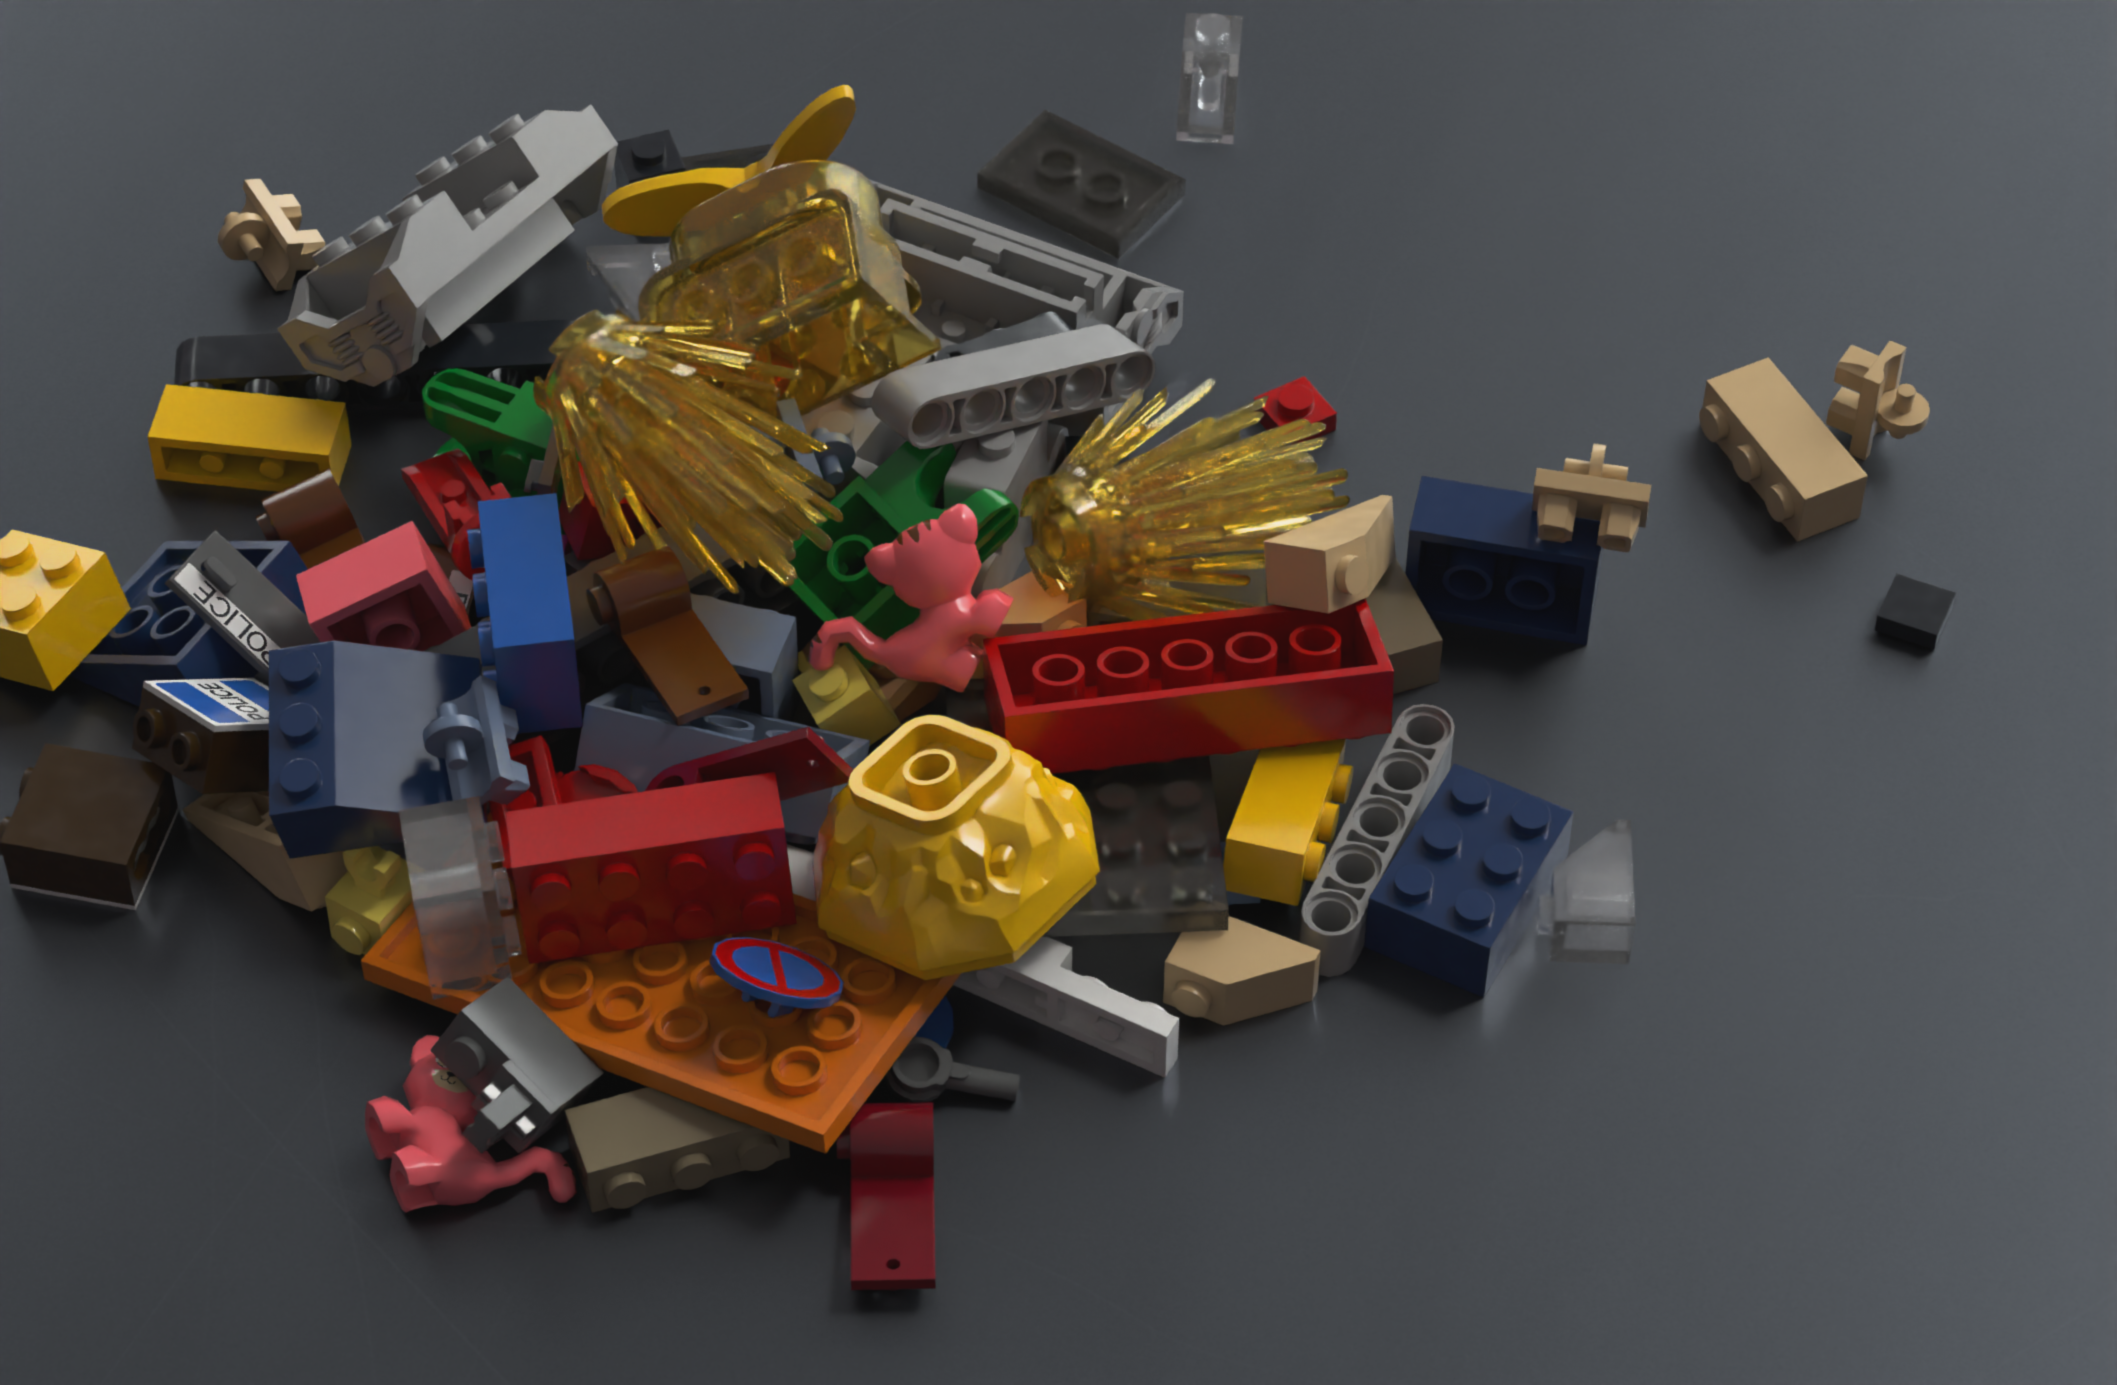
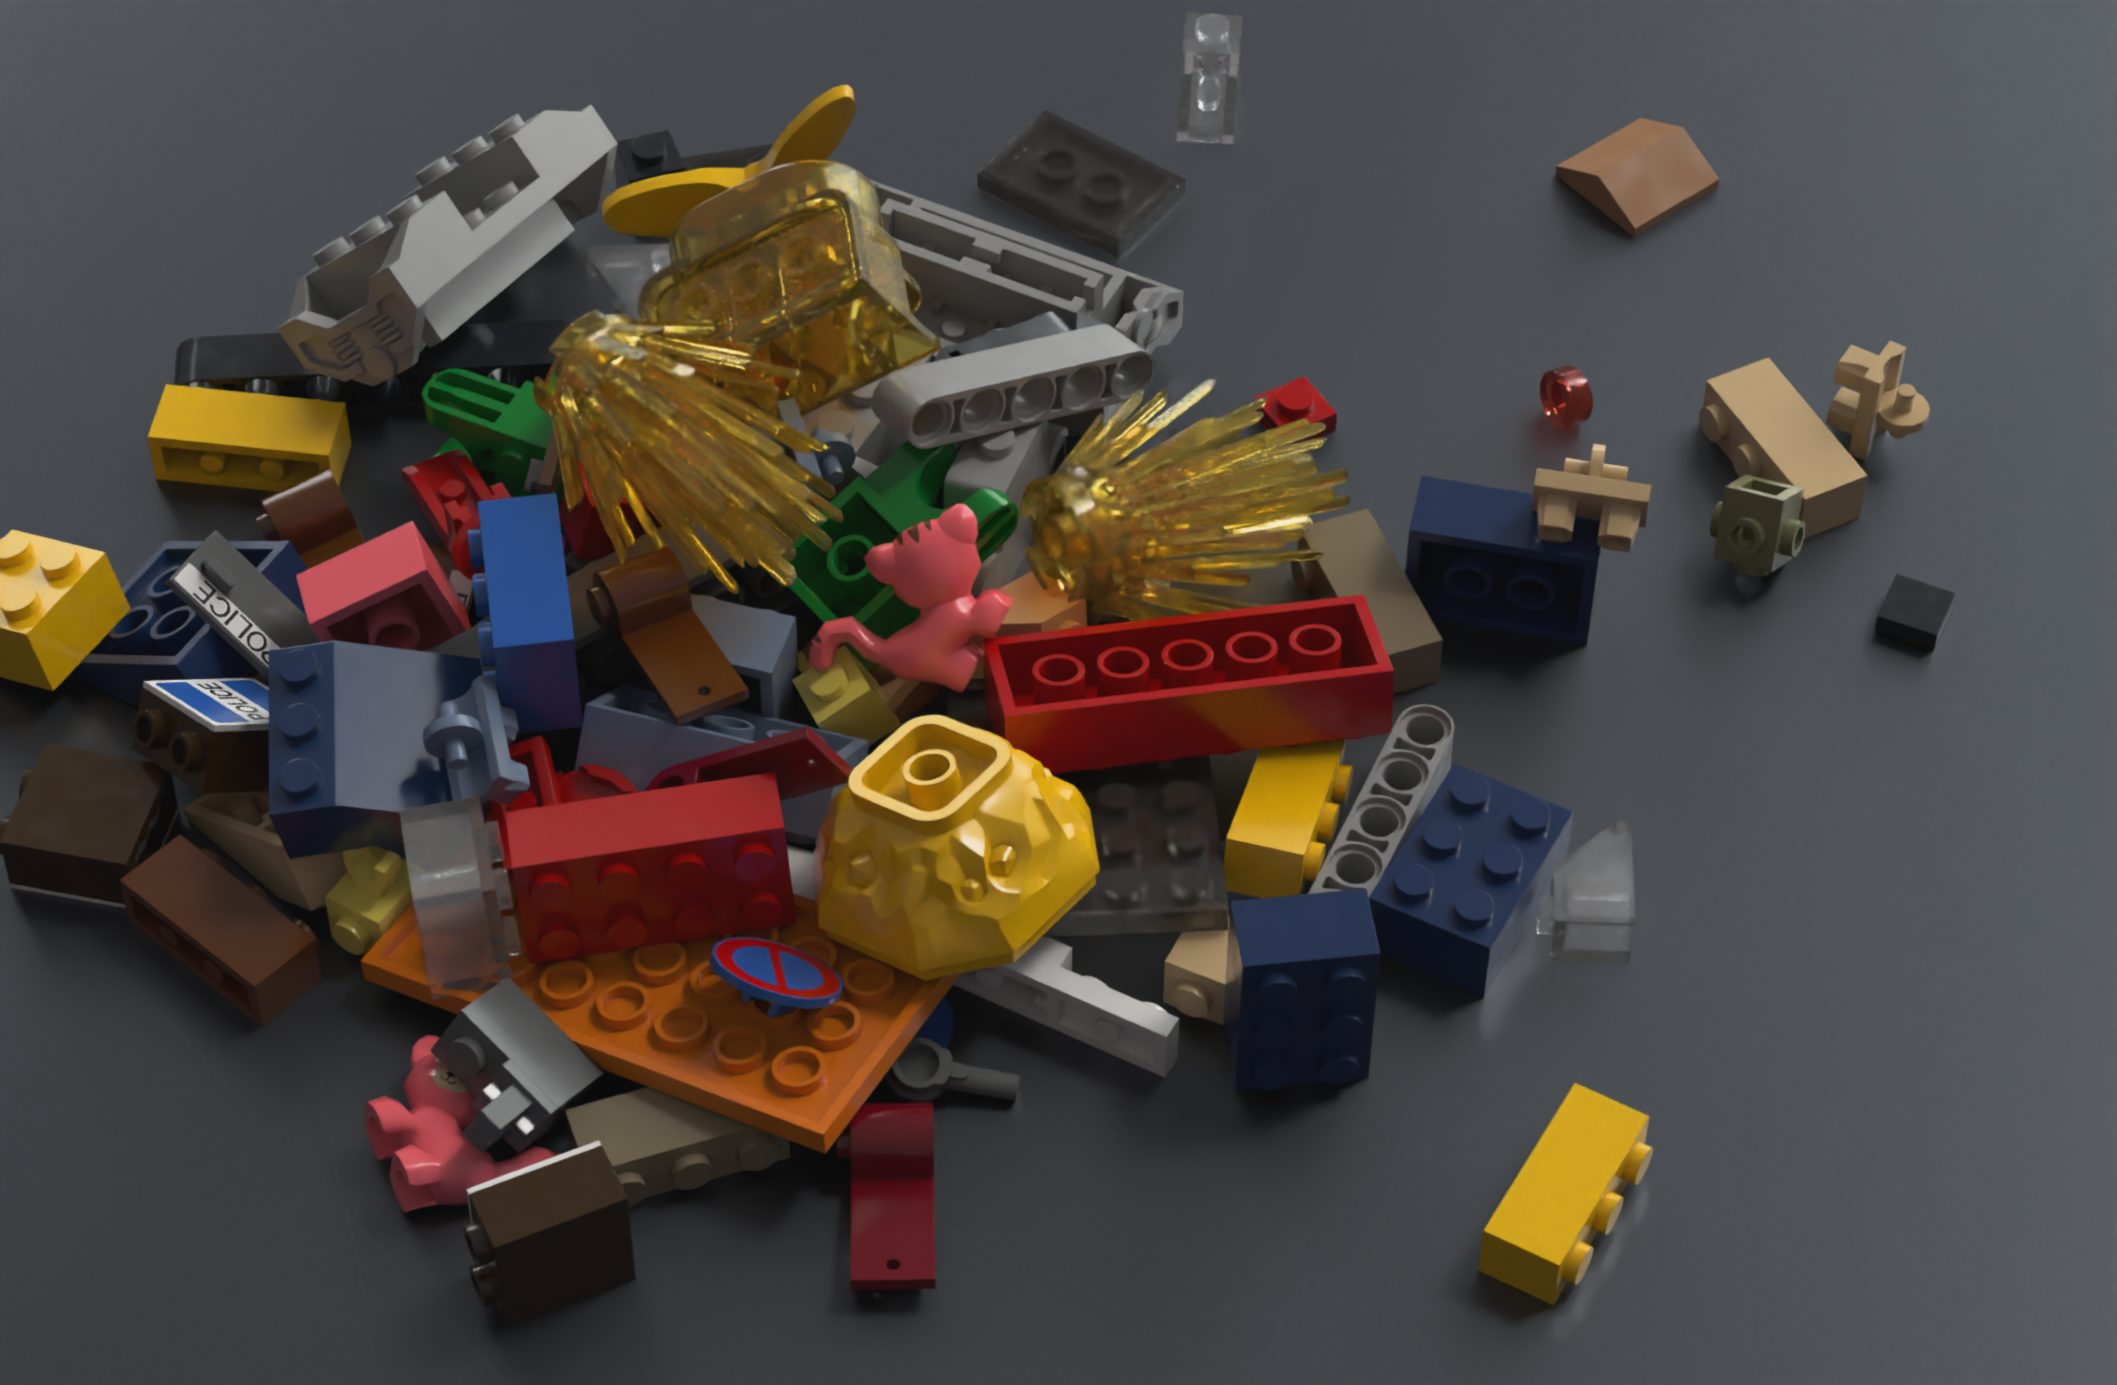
tan hips [218,179,325,291] -> none
tan slope [1264,495,1396,614] -> none
none -> reddish brown brick [120,834,322,1028]
none -> dark brown piece [463,1140,636,1328]
none -> dark blue brick [1223,888,1381,1091]
none -> yellow brick [1478,1083,1653,1305]
none -> clear red tile [1540,365,1593,429]
none -> medium nougat slope [1556,118,1720,237]
none -> olive brick [1710,474,1805,576]

